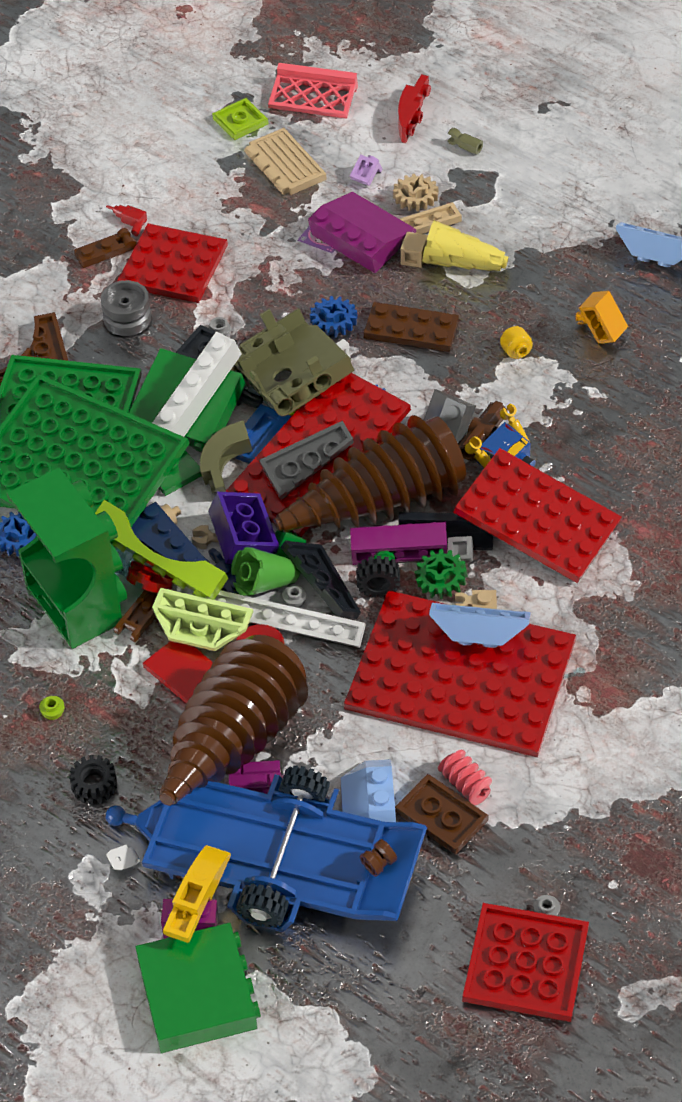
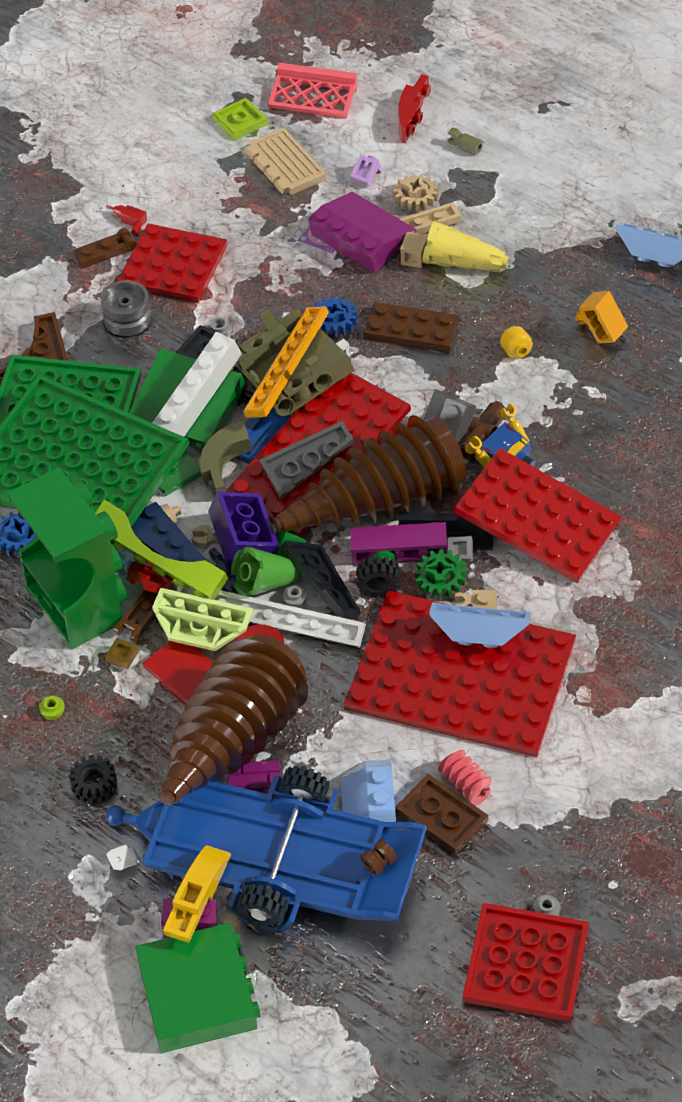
none -> pearl gold plate [105,638,139,669]
none -> light orange tile [243,306,329,418]

